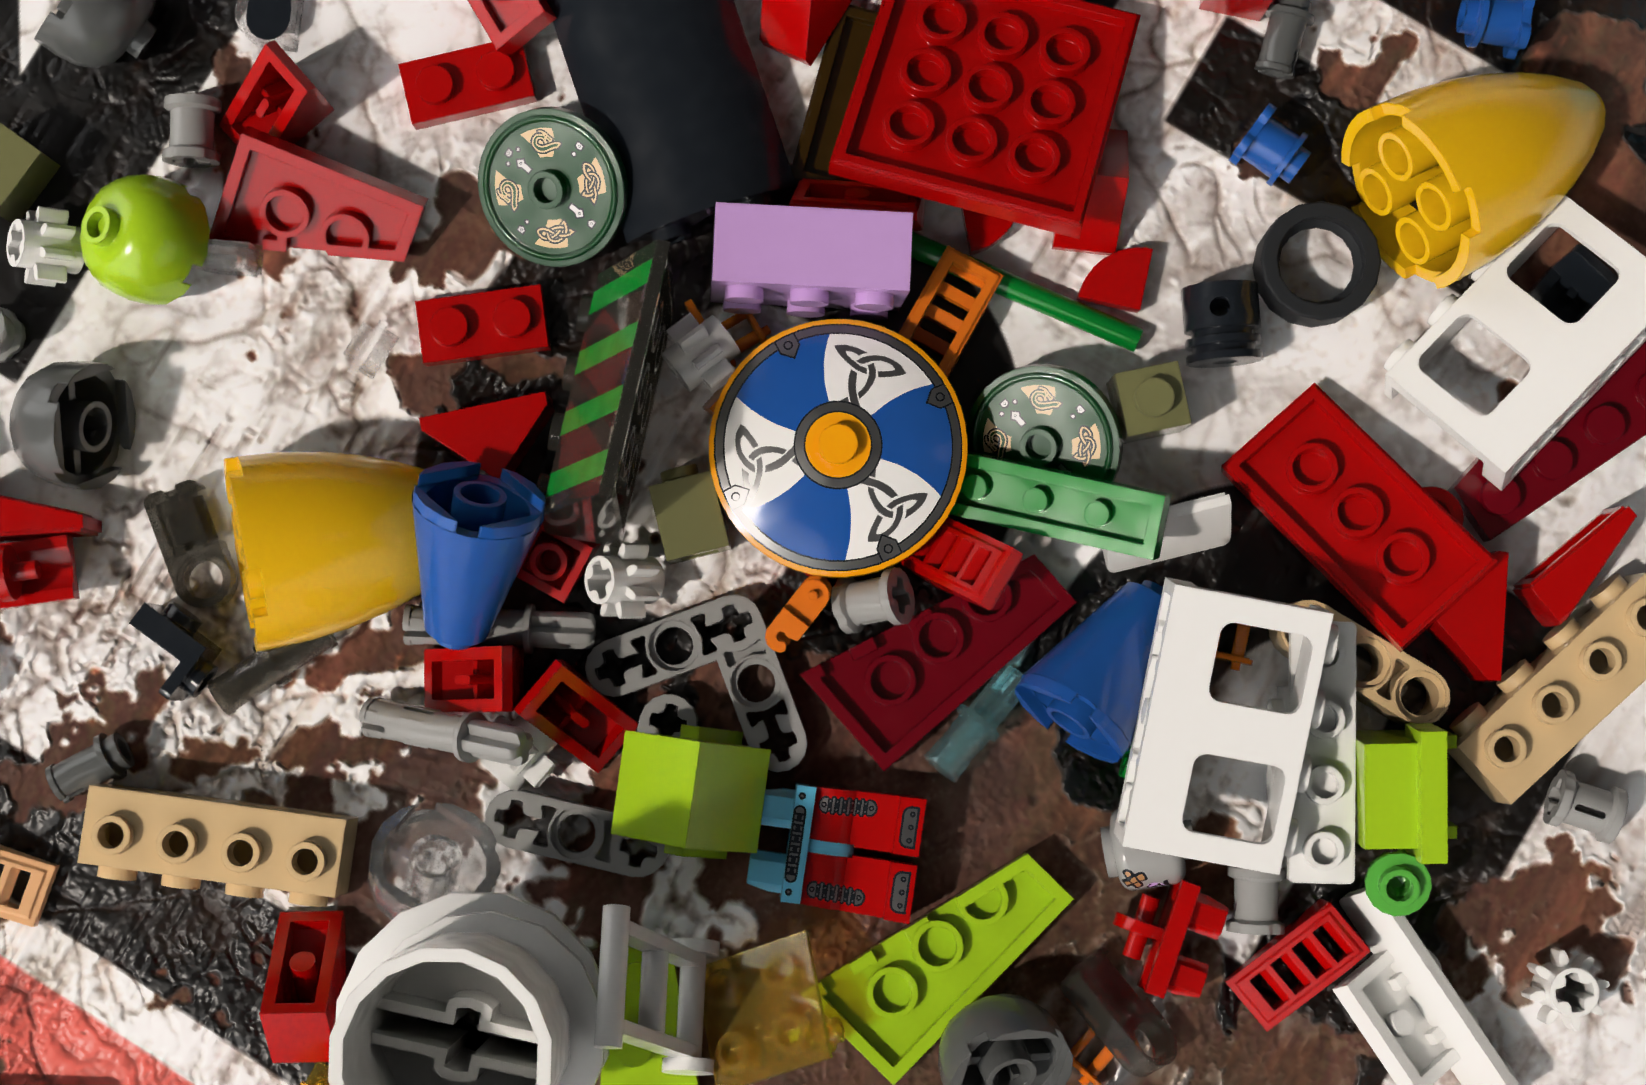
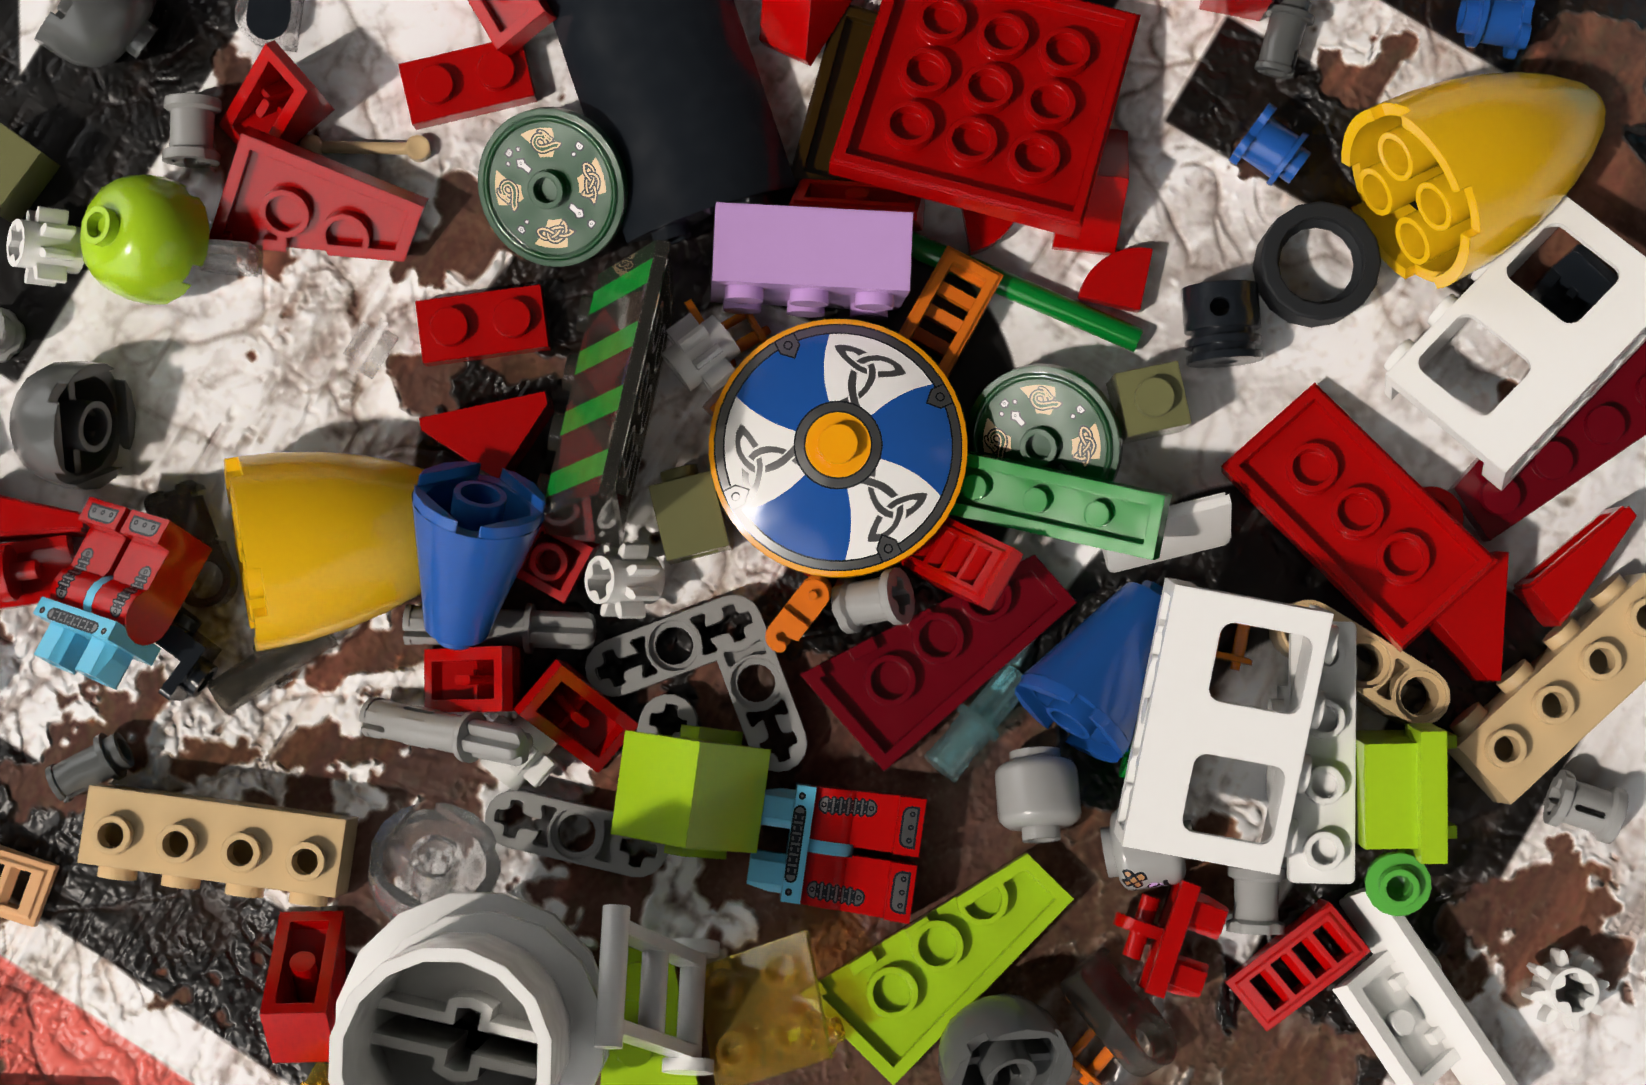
none -> hips [33,497,213,690]
none -> tan hinge [299,134,432,162]
none -> light grey head [995,746,1082,843]

